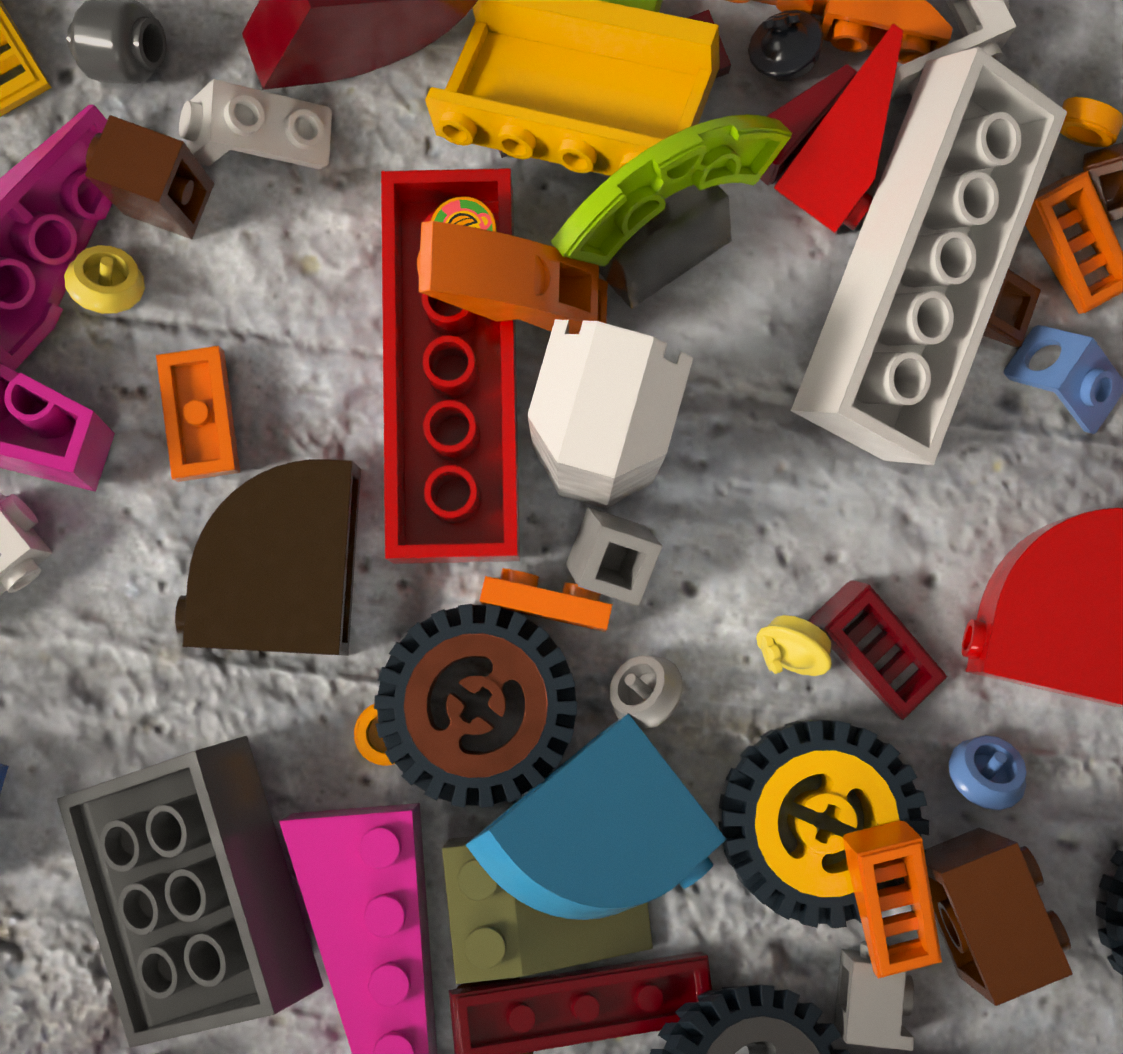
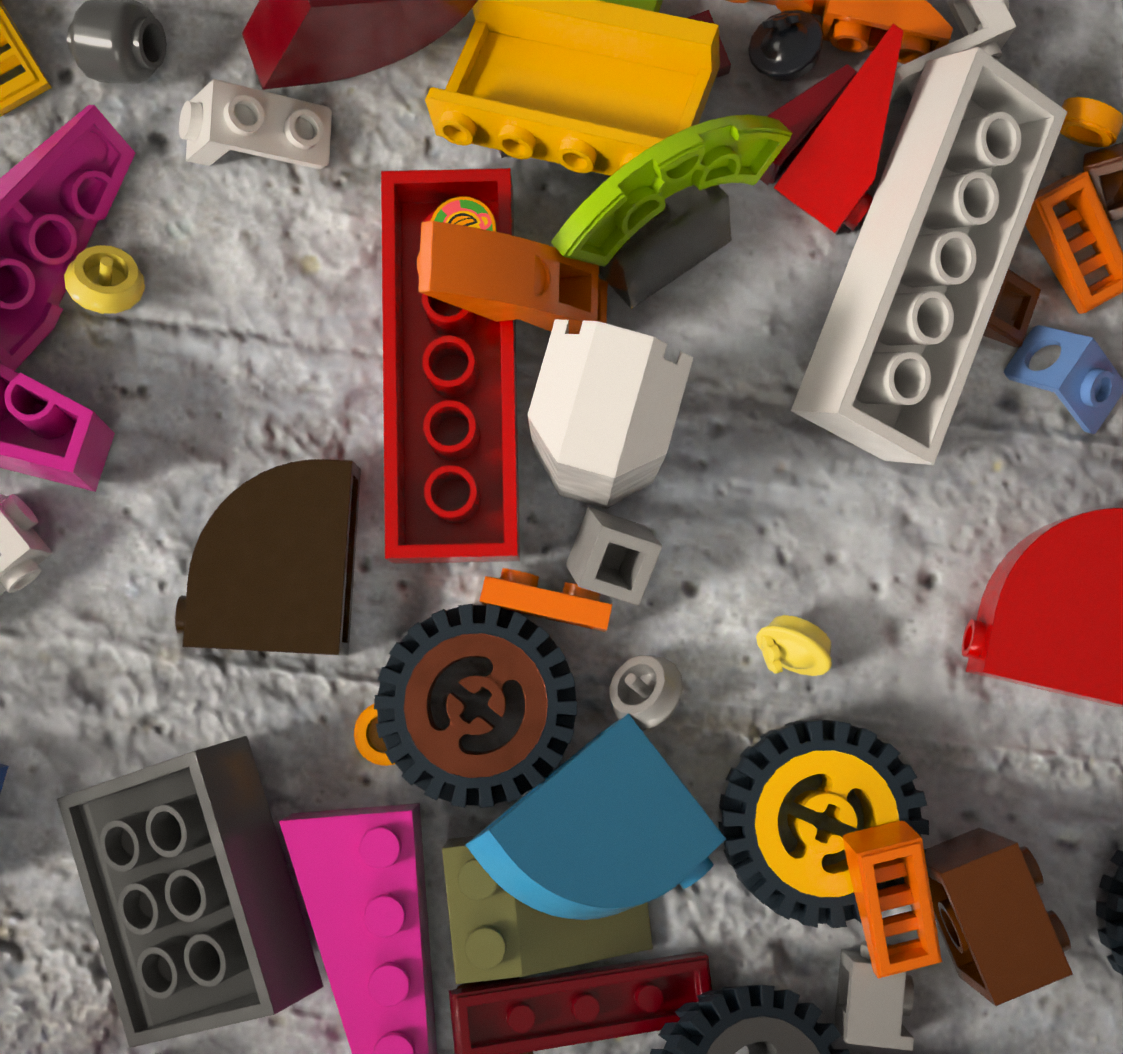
reddish brown brick [85,115,214,240] -> none
orange plate [156,346,240,482] -> none
dark red slope [808,580,948,720] -> none
medium blue hat [948,735,1027,810] -> none

